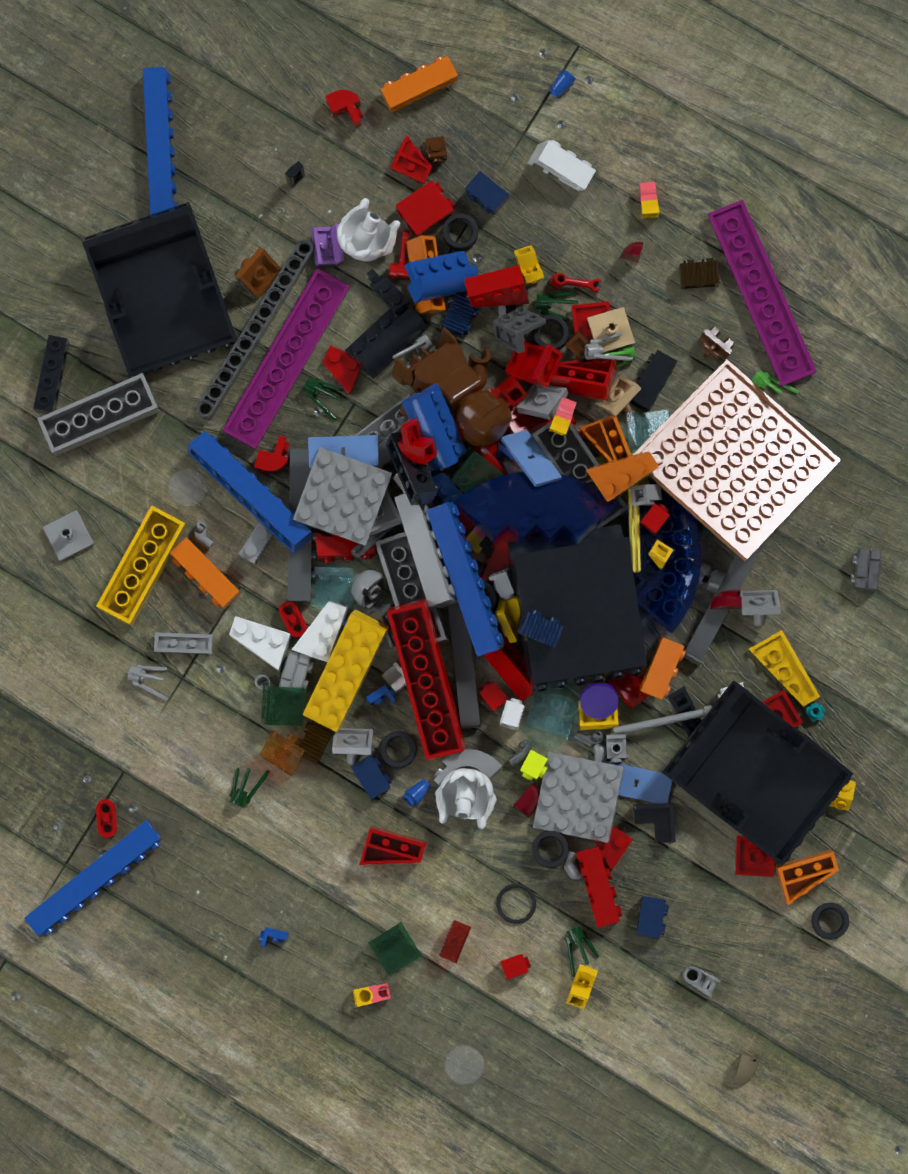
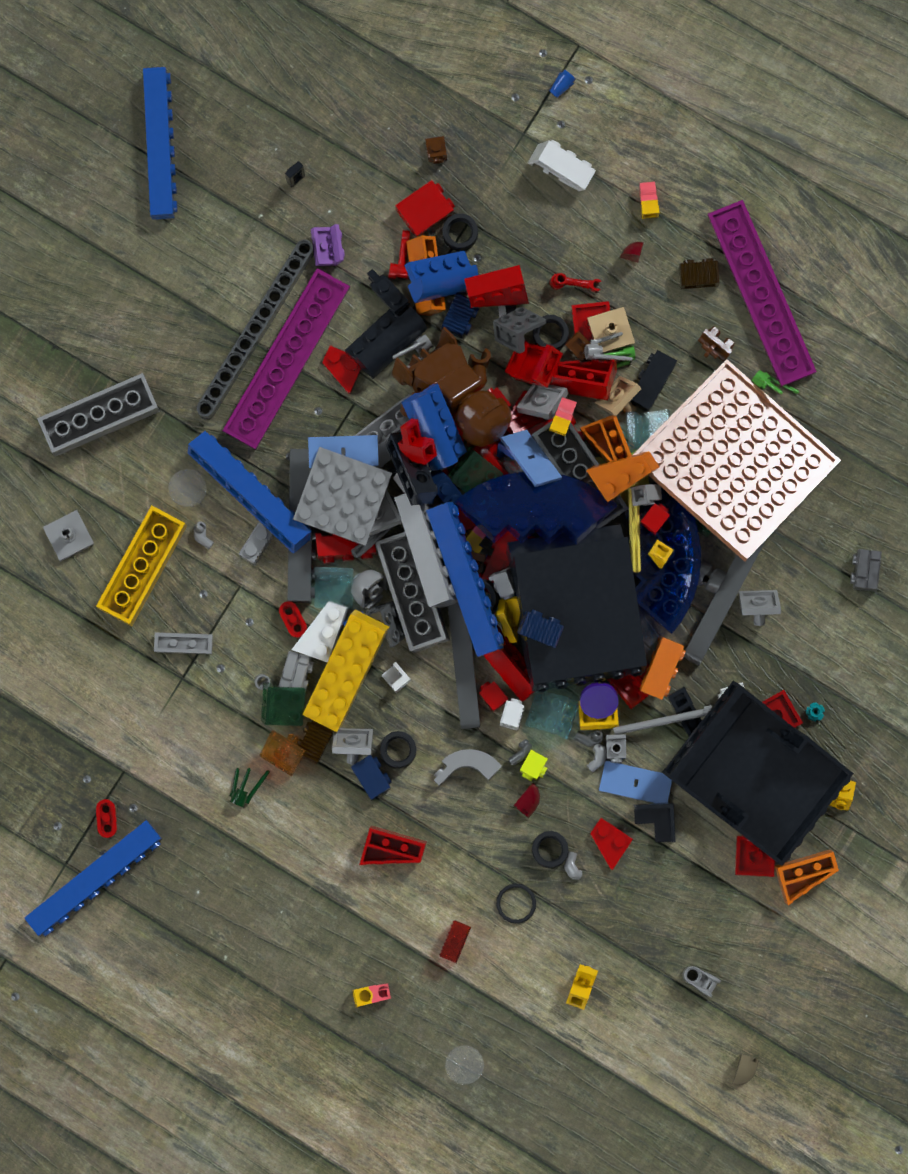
black brick [33,335,70,414] -> none
black panel [81,202,237,377] -> none
light grey plant [127,664,168,701] -> none
orange brick [170,537,241,609] -> none
white wedge [229,616,291,672] -> none
dark orange tile [236,247,281,298] -> none
red brick [254,435,290,474] -> none
blue bracket [259,927,289,947] -> none
dark green plant [303,377,343,421] -> none
red brick [325,89,363,128] -> none
white piece [337,198,400,262] -> none
blue bracket [366,685,397,706] -> none
clear green bracket [368,922,421,975] -> none
orange brick [381,56,458,113] -> none
red brick [387,599,466,760] -> none
red wing [390,136,432,185] -> none
blue cone [402,779,431,807] -> none
white piece [435,768,497,829] -> none
dark blue brick [465,171,509,215] -> none
red brick [497,375,528,407] -> none
red brick [500,954,531,980] -> none
yellow brick [514,245,544,284] -> none
light grey plate [533,752,625,843] -> none
dark green plant [536,291,579,321] -> none
dark green plant [565,927,599,977] -> none
red wedge [576,845,623,928] -> none
dark blue brick [636,896,669,939] -> none
dark red brick [710,590,742,609] -> none
yellow wing [749,630,820,707] -> none
black tyre [811,902,850,940] -> none

